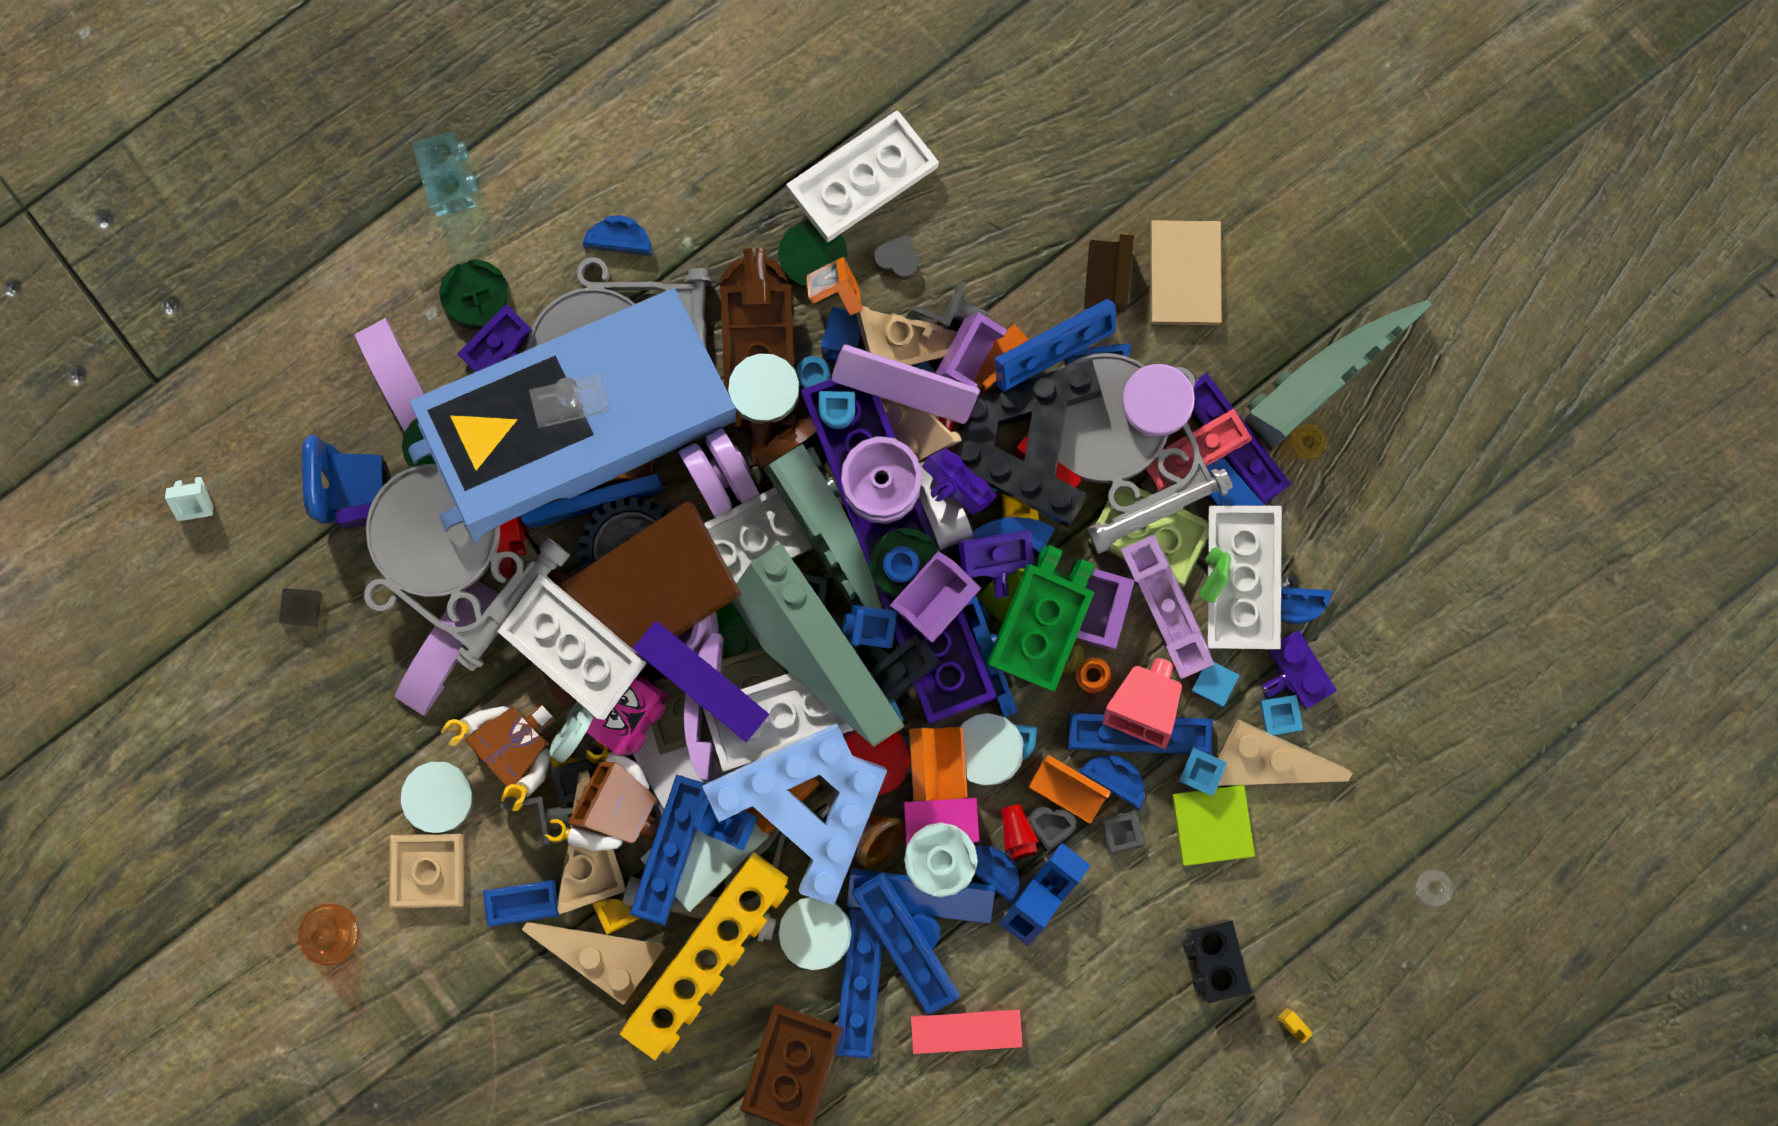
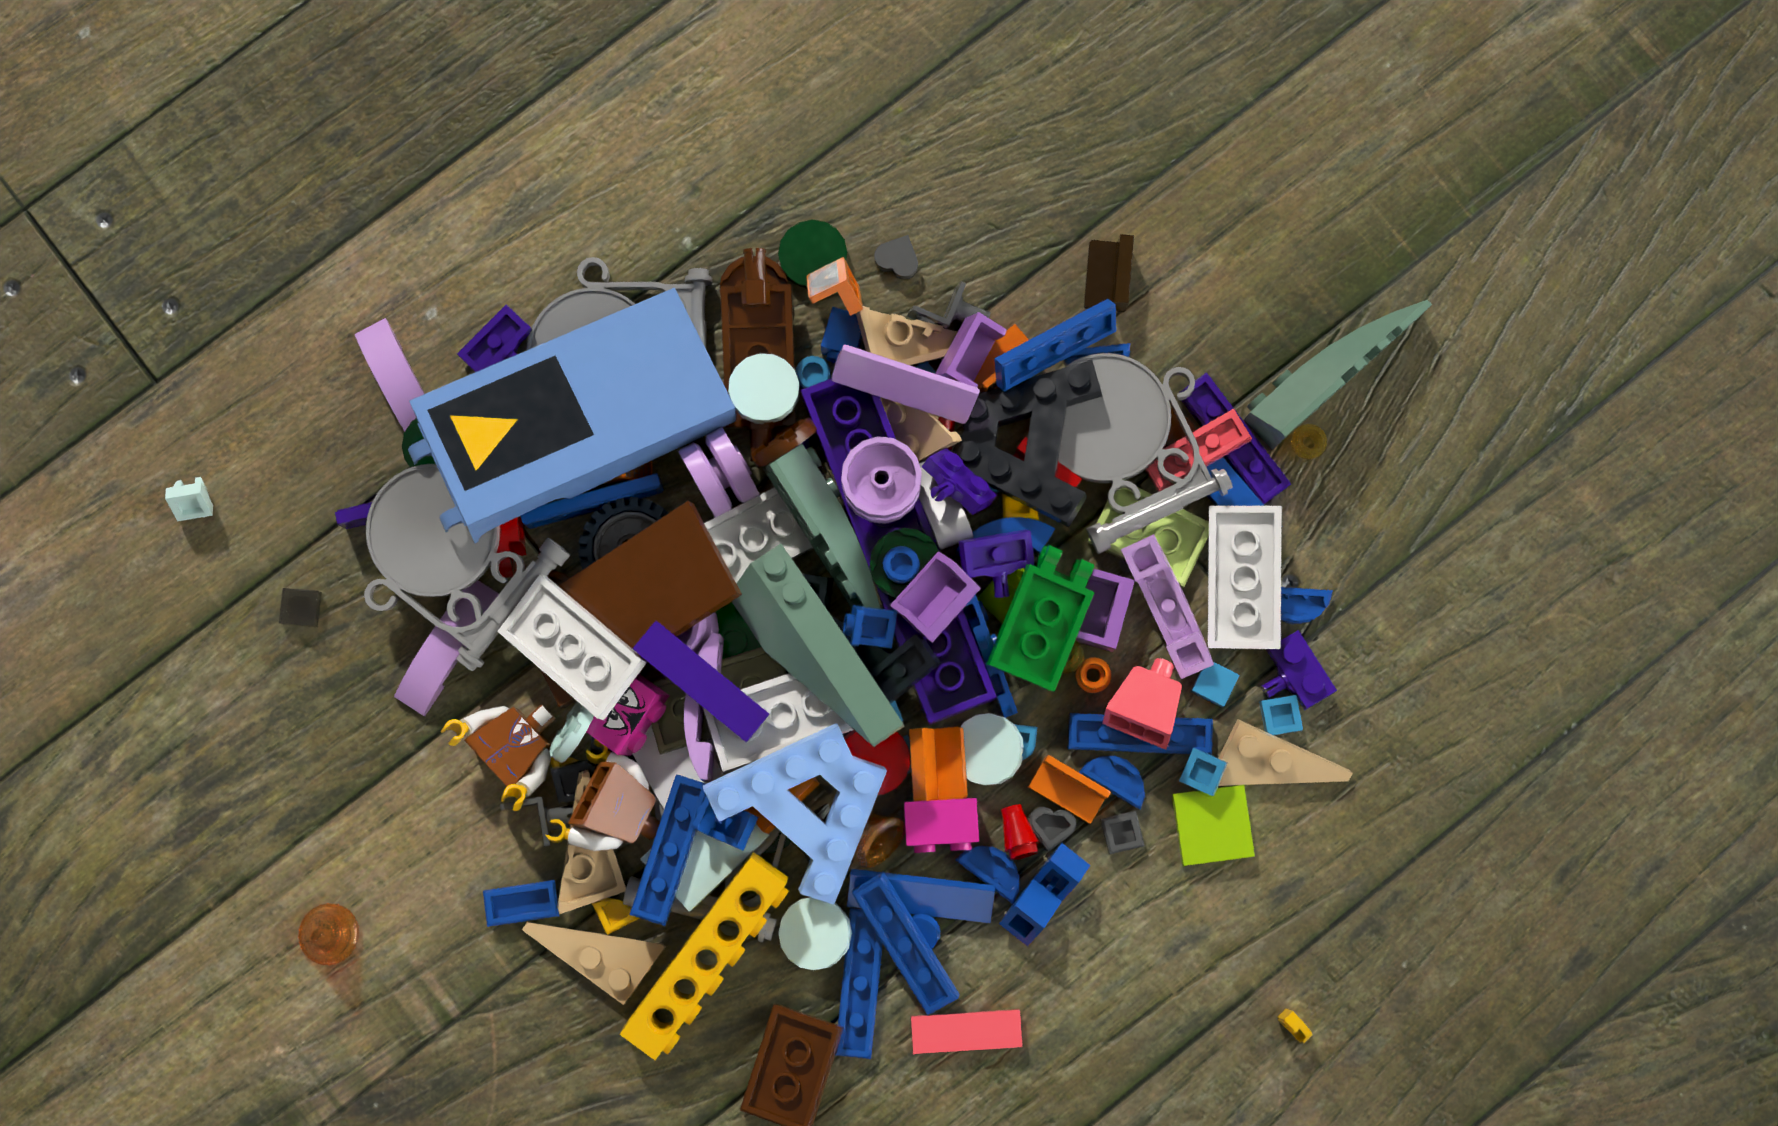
blue piece [302,434,384,524] -> none
tan tile [389,834,464,908] -> none
light aqua tile [401,761,474,833] -> none
clear light blue brick [412,131,478,217] -> none
dark green tile [439,259,511,330] -> none
clear tile [529,373,610,428] -> none
blue tile [582,215,652,256] -> none
white plate [786,110,939,243] -> none
dark azure tile [819,391,855,429] -> none
light aqua tile [904,823,978,897] -> none
lavender tile [1122,364,1195,437] -> none
tan tile [1150,220,1222,326] -> none
black brick [1182,919,1252,1003] -> none
bright green arm [1199,547,1231,603] -> none
clear plate [1416,870,1453,906] -> none

